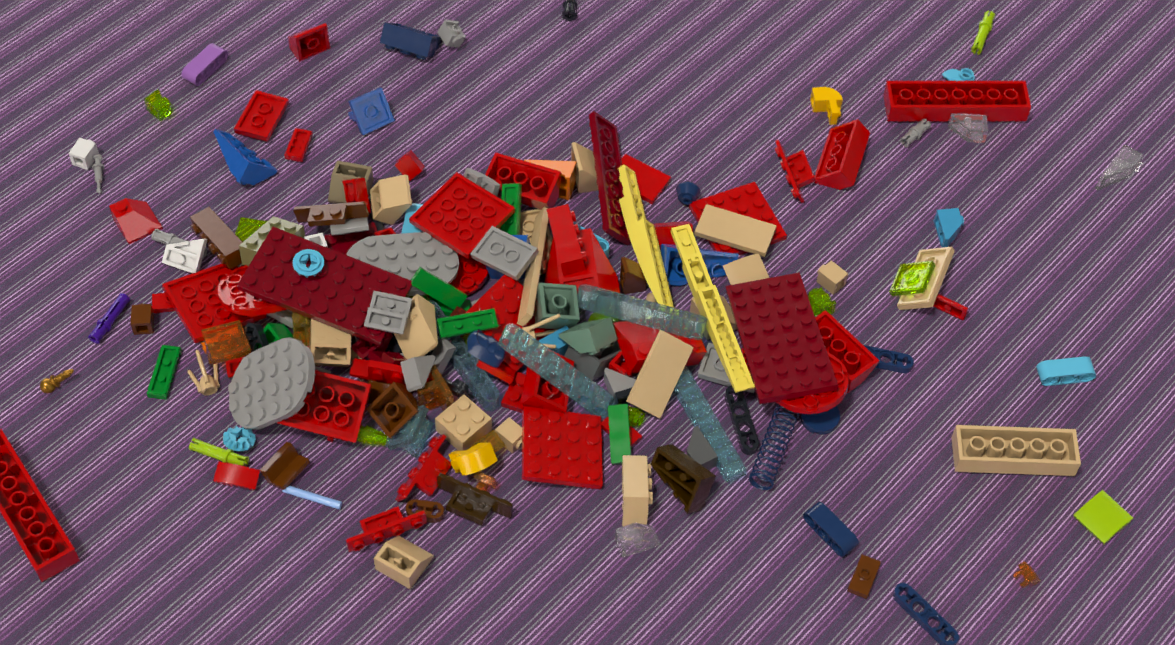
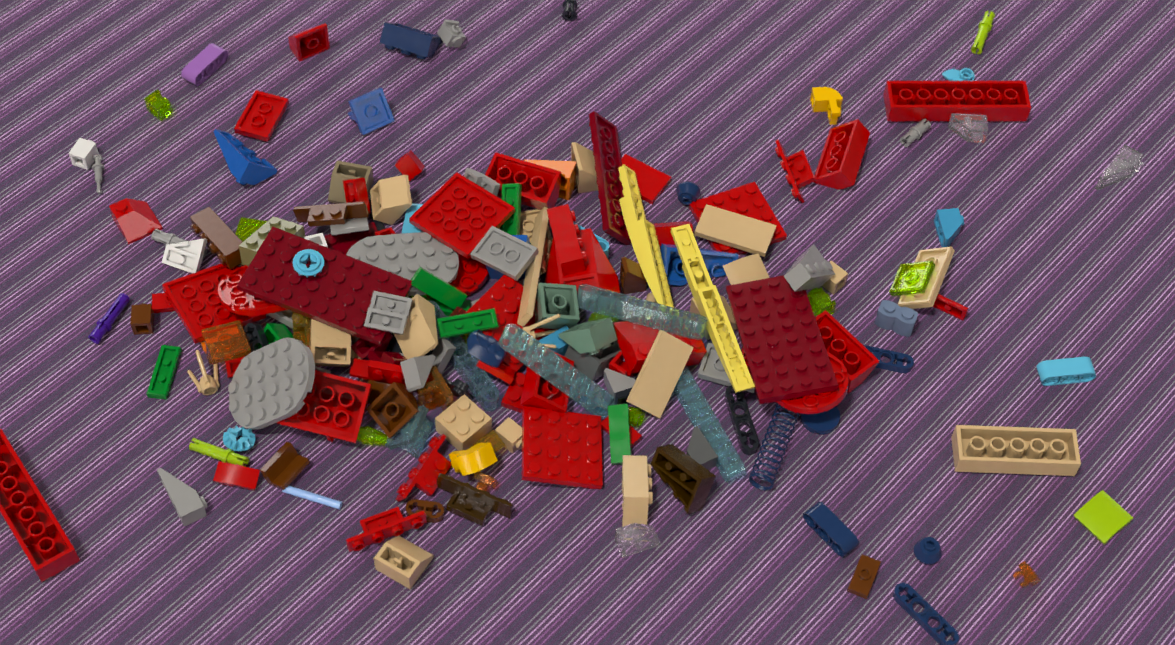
pearl gold bar [40,369,74,394] -> none
red plate [284,128,313,162] -> none
none -> light grey slope [157,468,208,527]
none -> light grey wedge [784,244,835,291]
none -> sand blue brick [874,300,918,337]
none -> dark blue cone [914,537,942,564]

